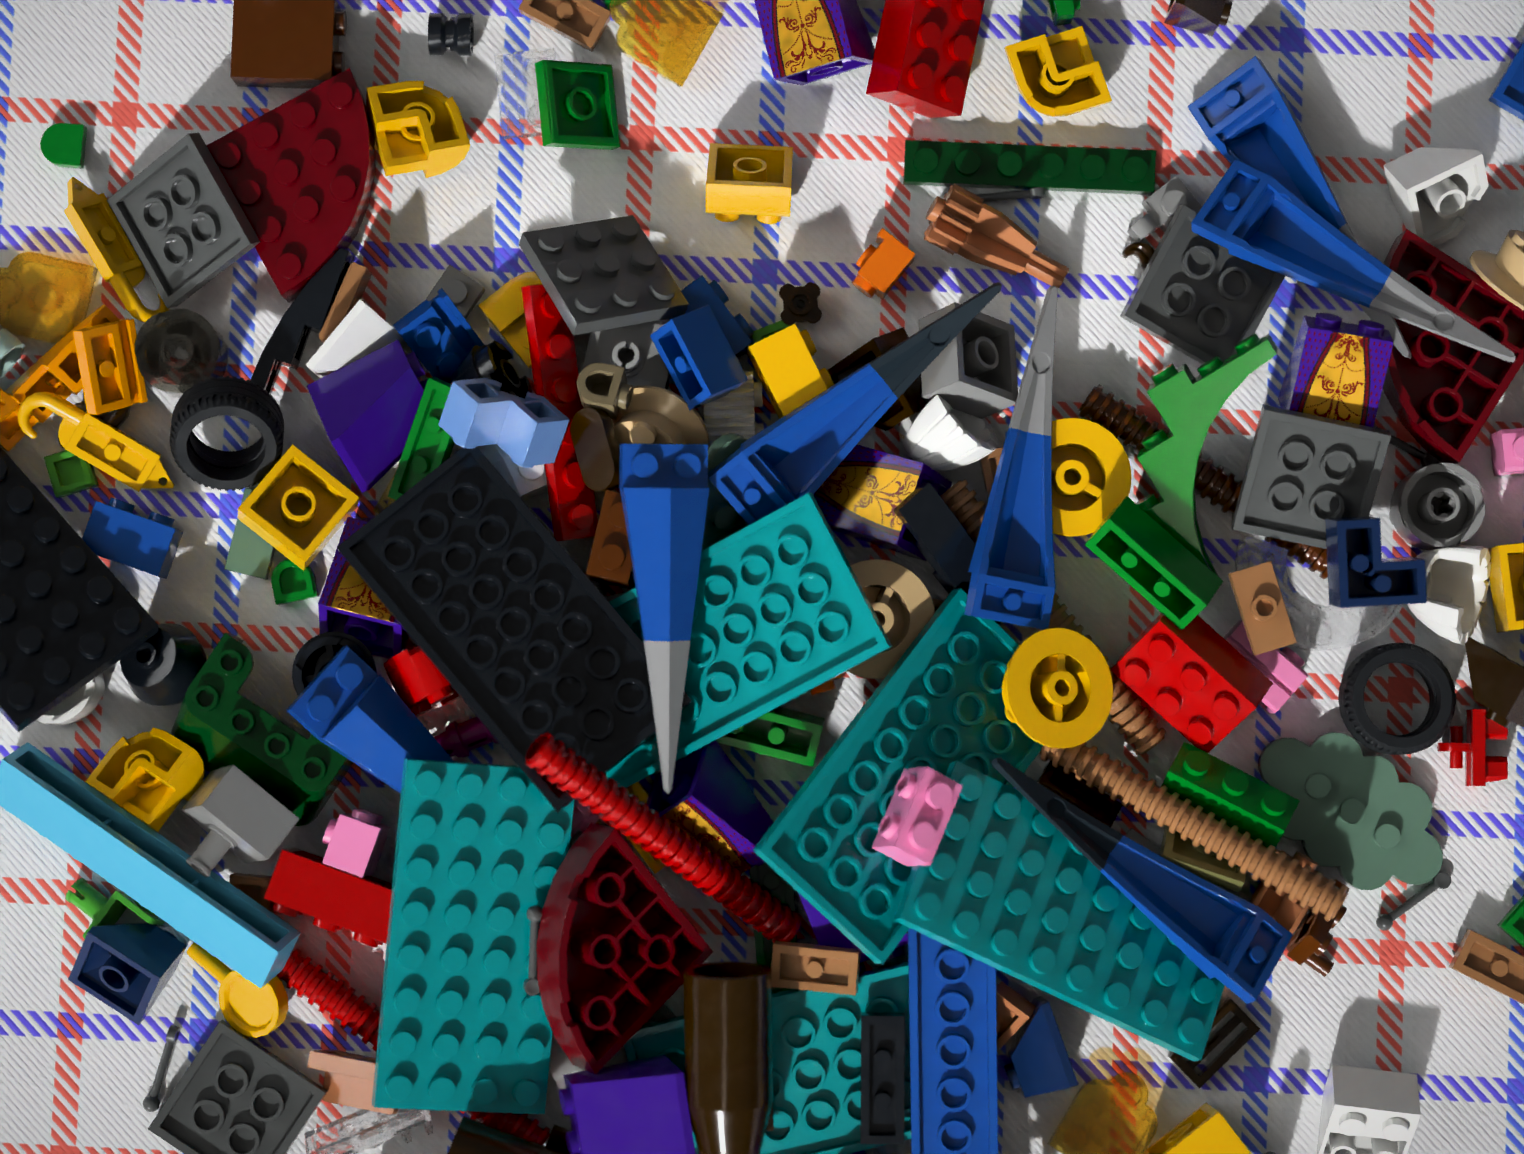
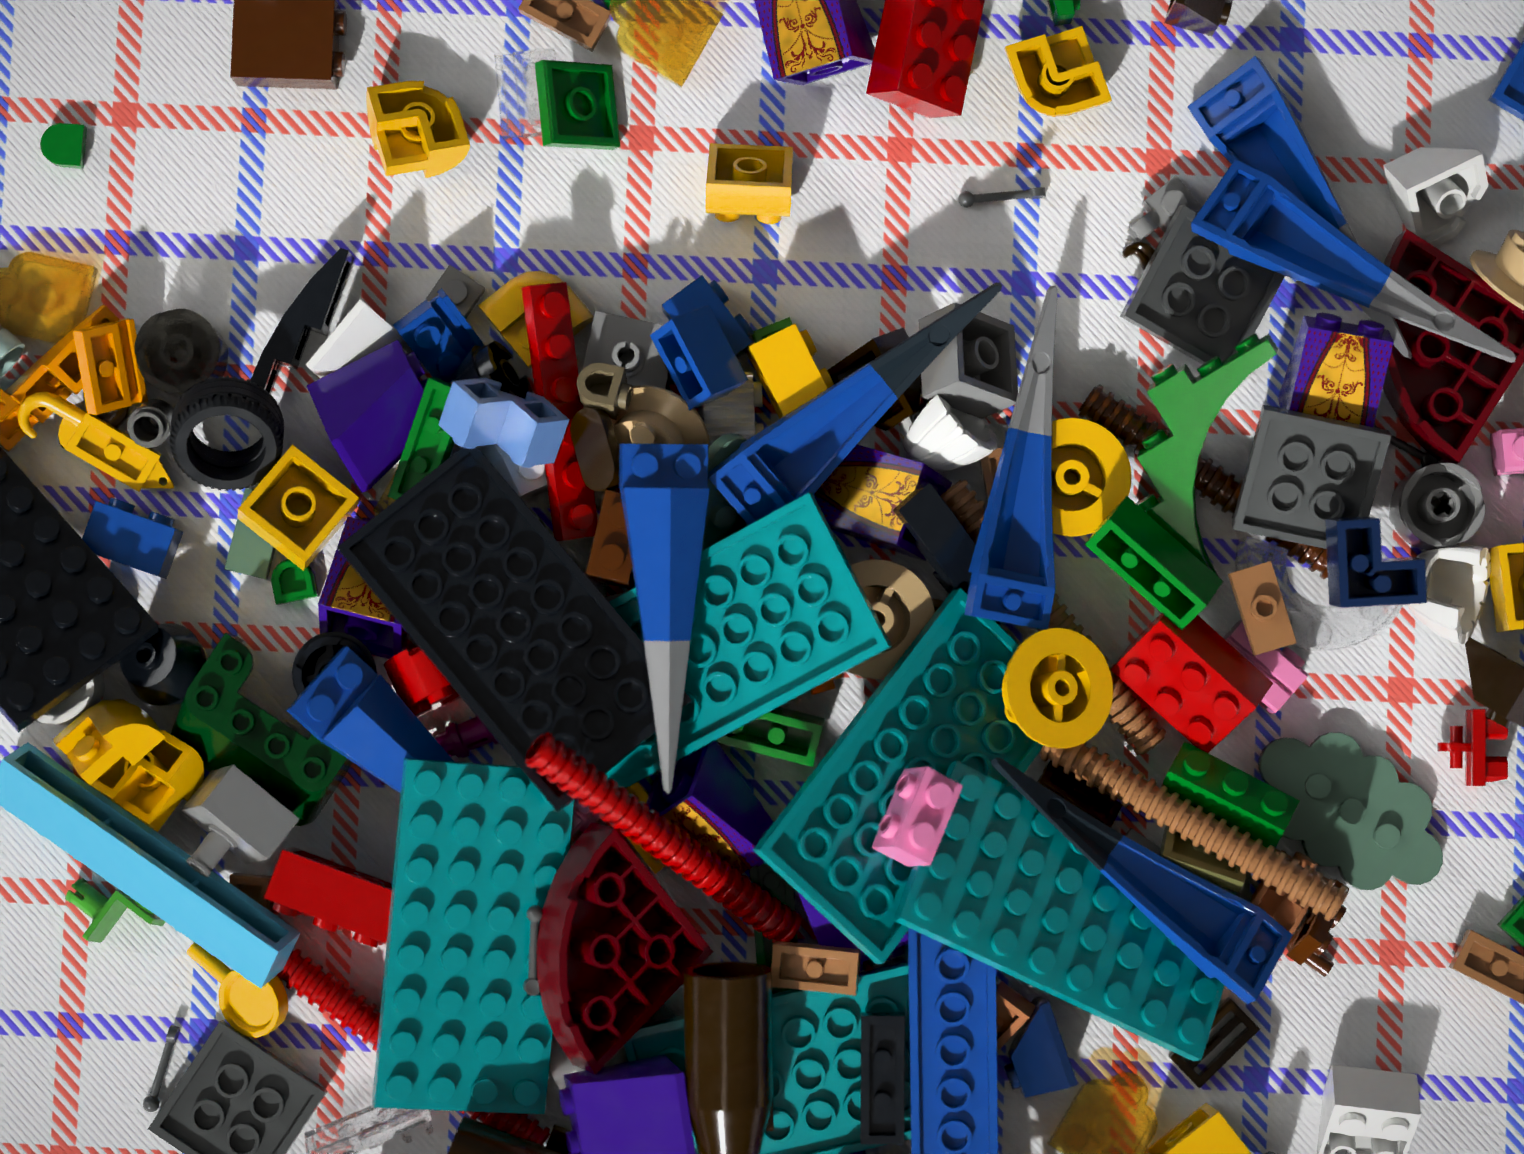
bright green tile [44,450,99,498] -> none
yellow plate [64,177,170,324] -> none
dark blue slope [68,923,187,1025] -> none
dark grey plate [107,132,260,308] -> none
dark red brick [206,68,376,303] -> none
nougat panel [307,1050,398,1115] -> none
medium nougat plate [318,262,372,343] -> none
bright pink brick [322,808,391,878] -> none
black wheel [428,13,474,56] -> none
dark grey plate [519,215,689,336] -> none
dark brown plate [779,282,822,325] -> none
orange brick [852,228,916,300] -> none
dark green plate [903,140,1156,195] -> none
nougat piece [924,183,1069,288] -> none
black tyre [1338,643,1456,755] -> none
dark grey hinge [1376,872,1451,931] -> none
none -> yellow brick [53,699,166,785]
none -> dark grey brick [127,399,174,448]

